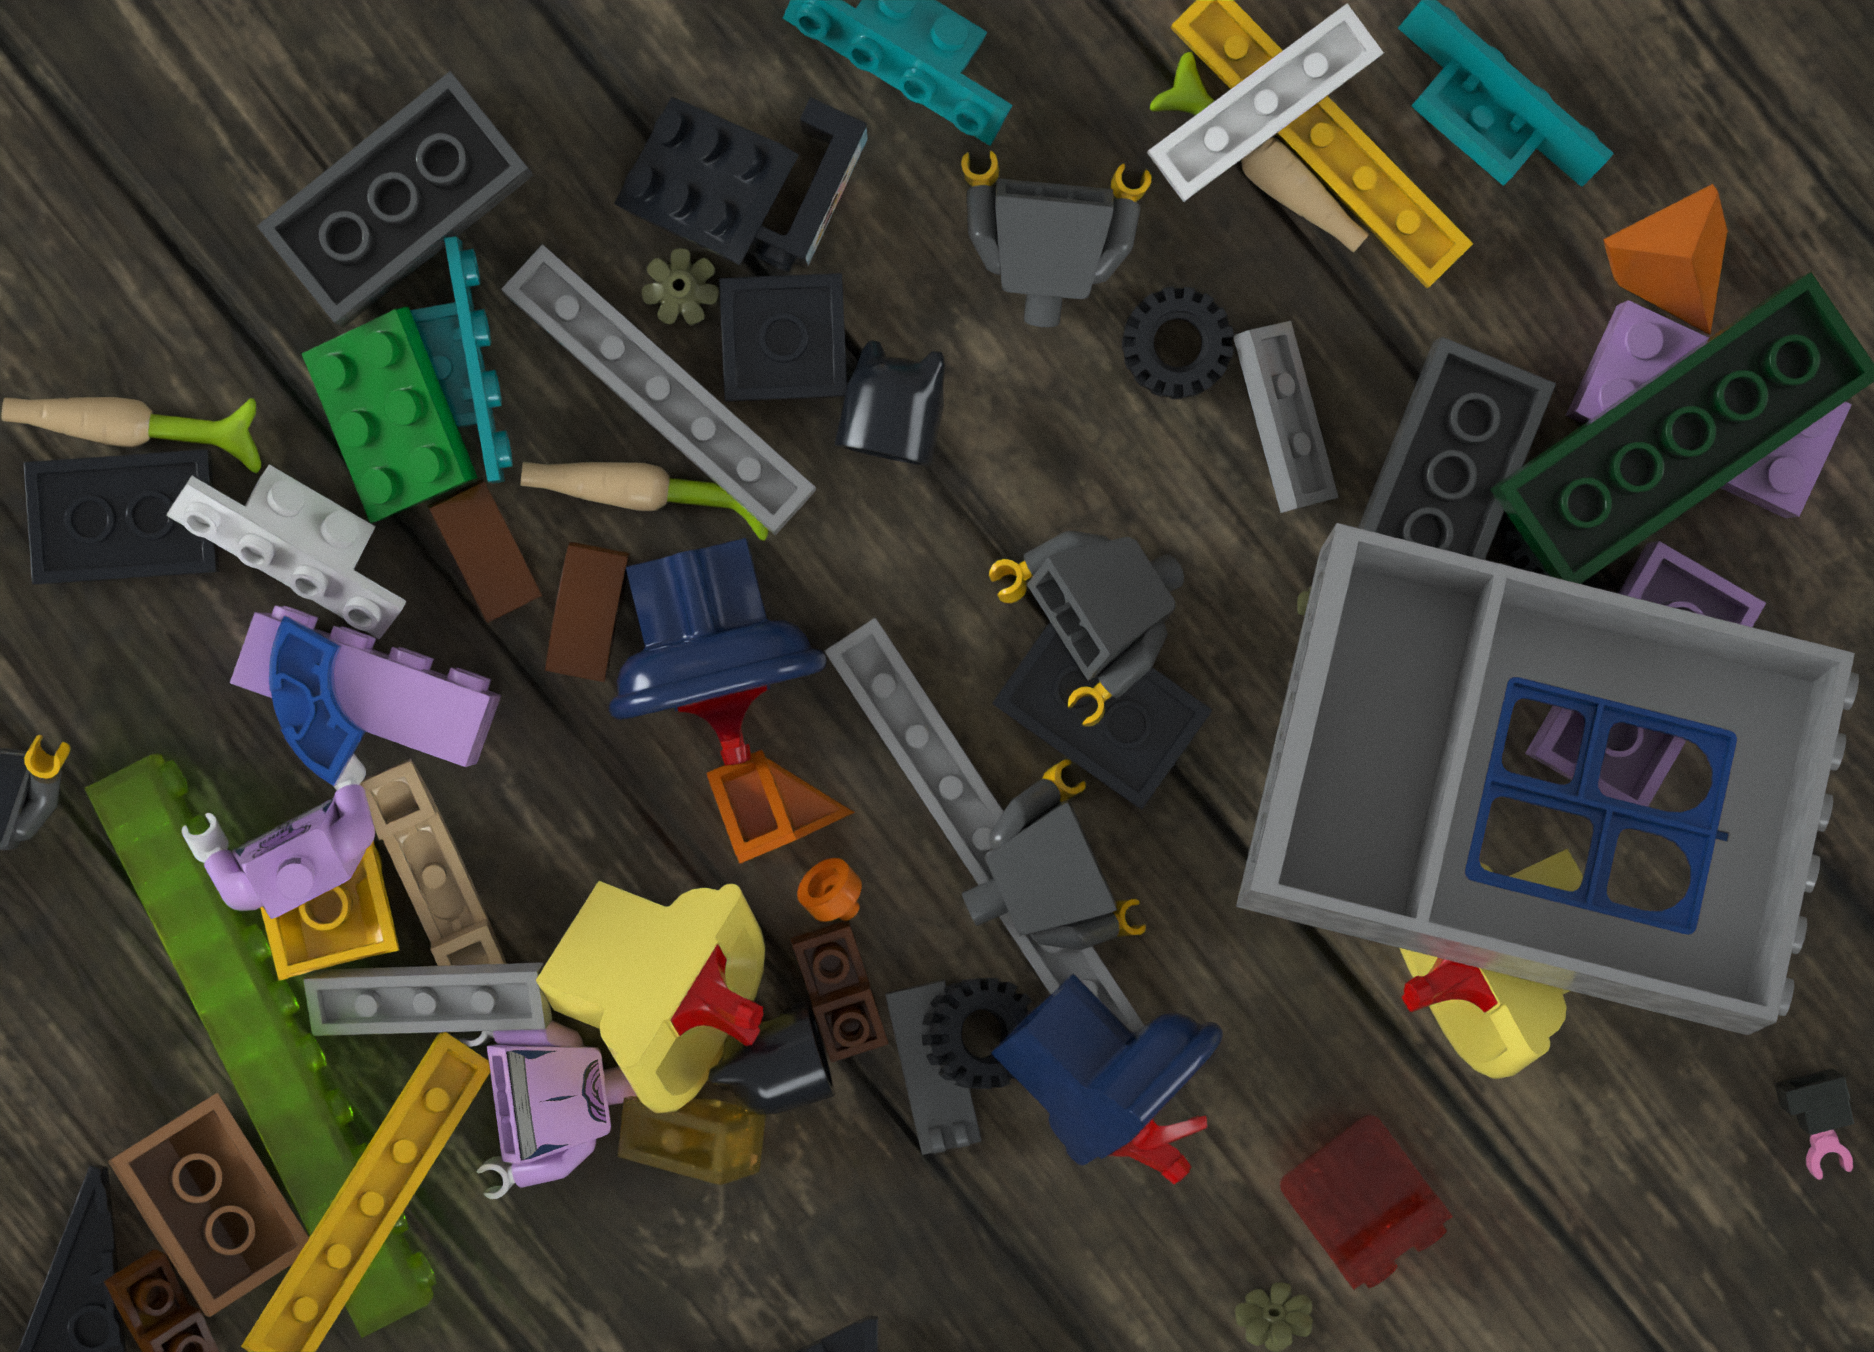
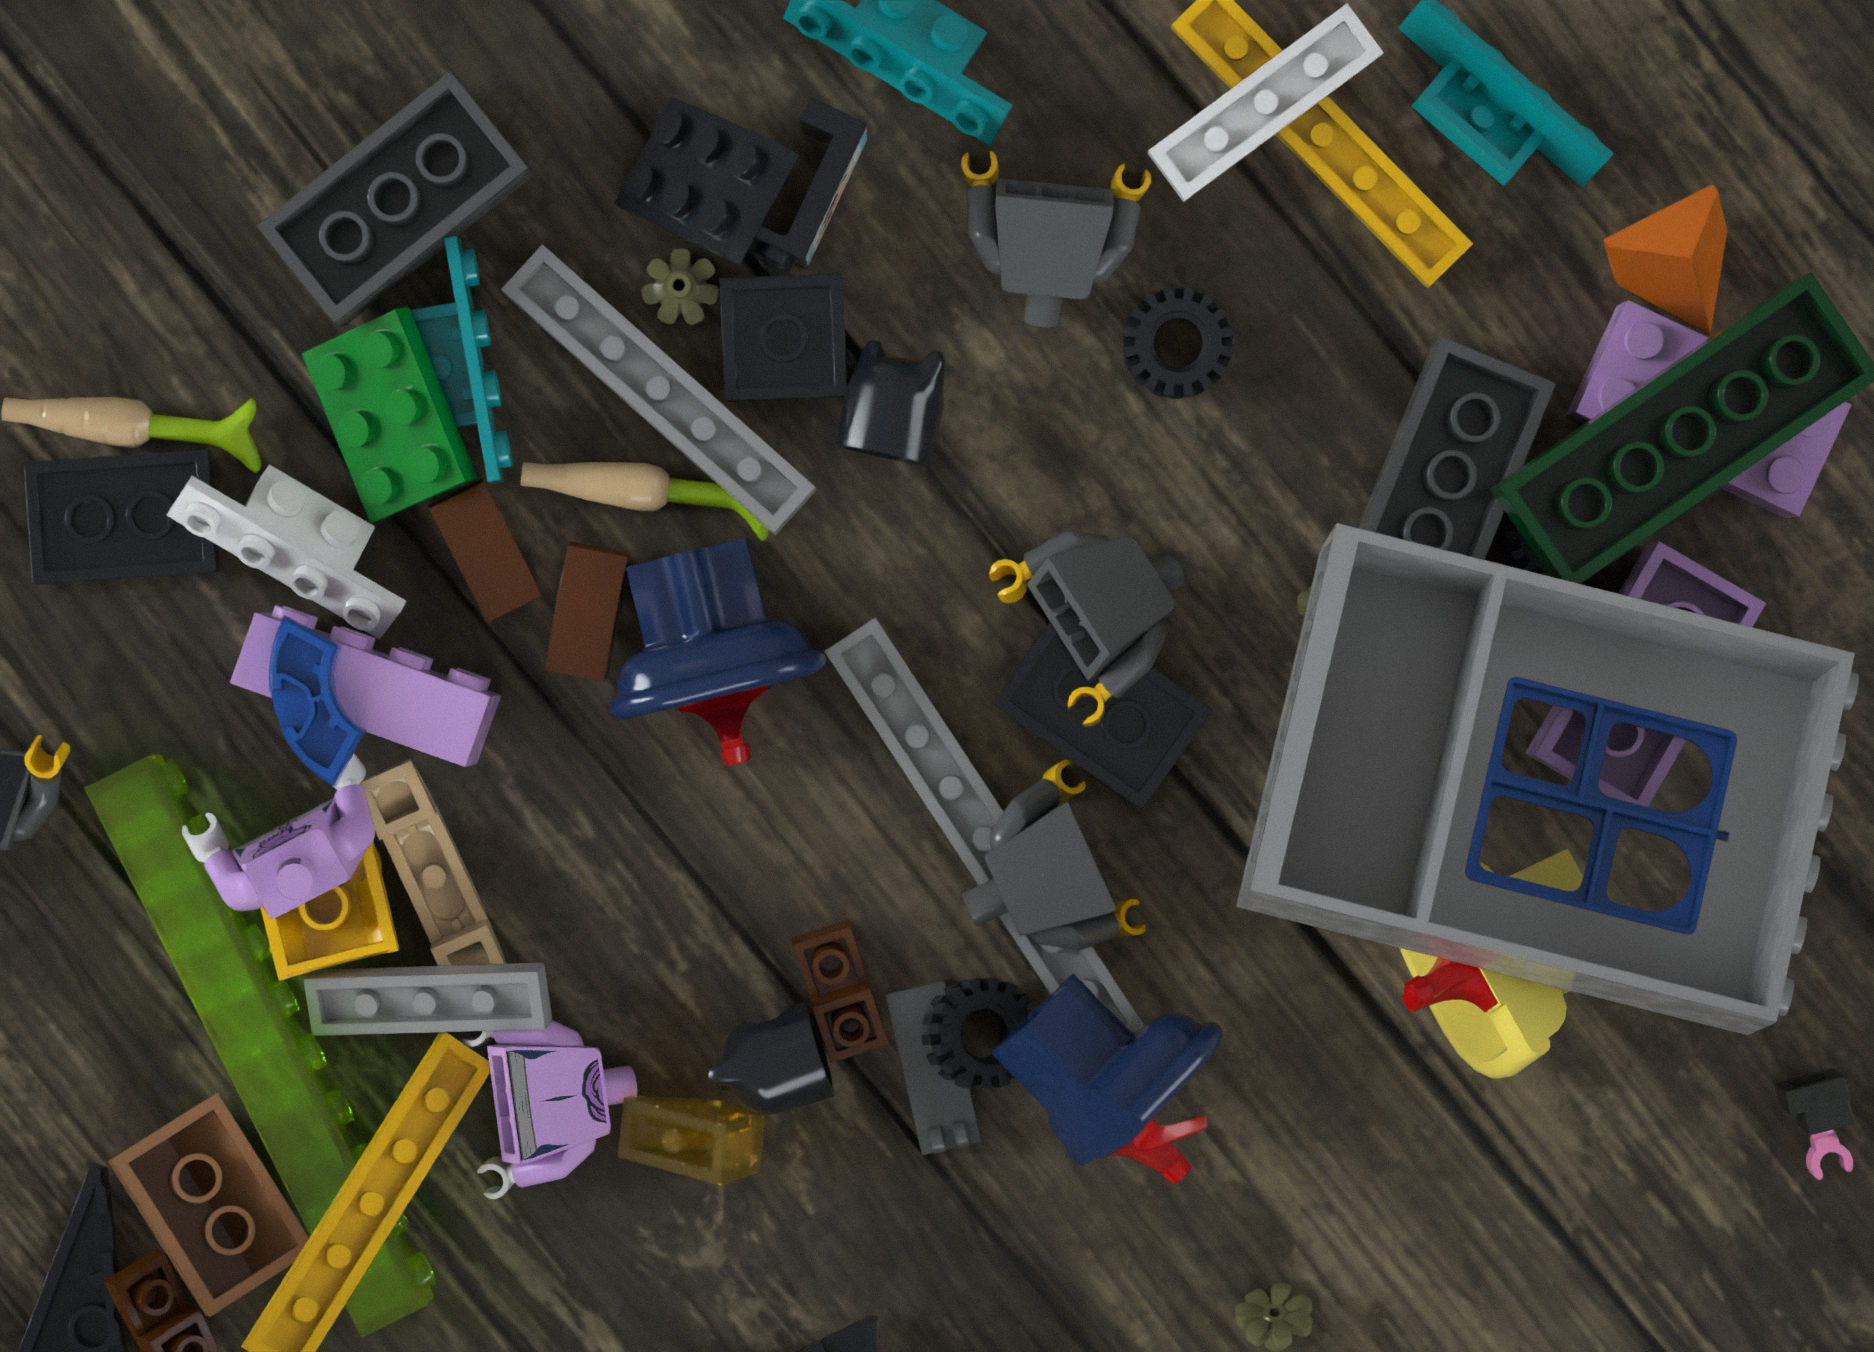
light yellow piece [536,881,765,1113] -> none
orange slope [706,749,855,864] -> none
orange tile [797,858,862,922] -> none
tan piece [1150,52,1369,253] -> none
light grey plate [1233,321,1339,513] -> none
clear red bracket [1279,1114,1453,1290] -> none

